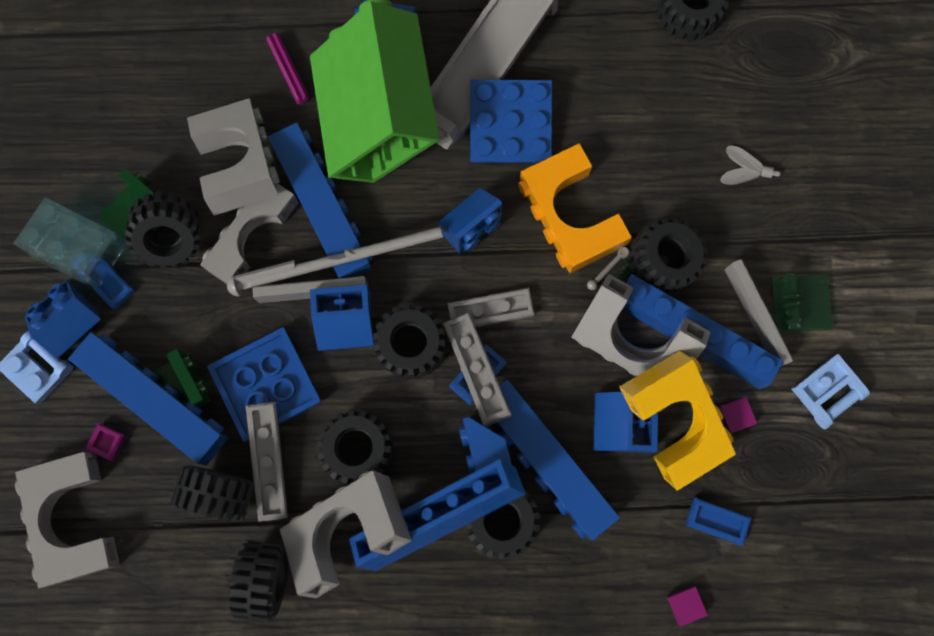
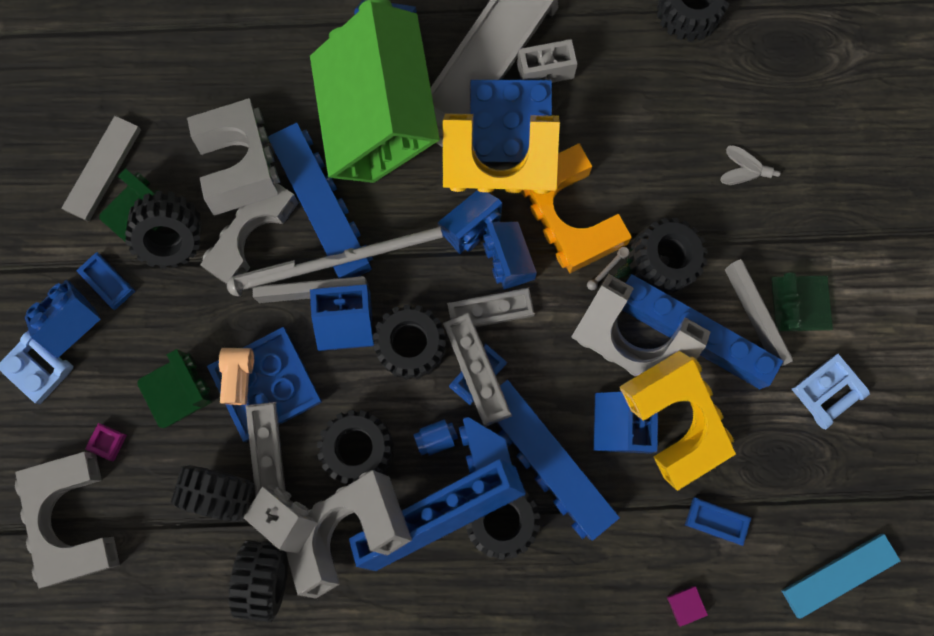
clear light blue brick [13,197,126,289] -> none
blue brick [68,332,228,466] -> none
magenta axle [266,33,310,104] -> none
magenta tile [718,397,757,433] -> none
none -> light grey tile [62,116,141,222]
none -> light nougat piece [219,348,254,405]
none -> light grey brick [244,487,317,554]
none -> blue brick [413,419,458,456]
none -> yellow arch [443,114,560,194]
none -> blue slope [483,222,537,290]
none -> light grey brick [517,39,577,83]
none -> dark azure tile [781,534,900,619]

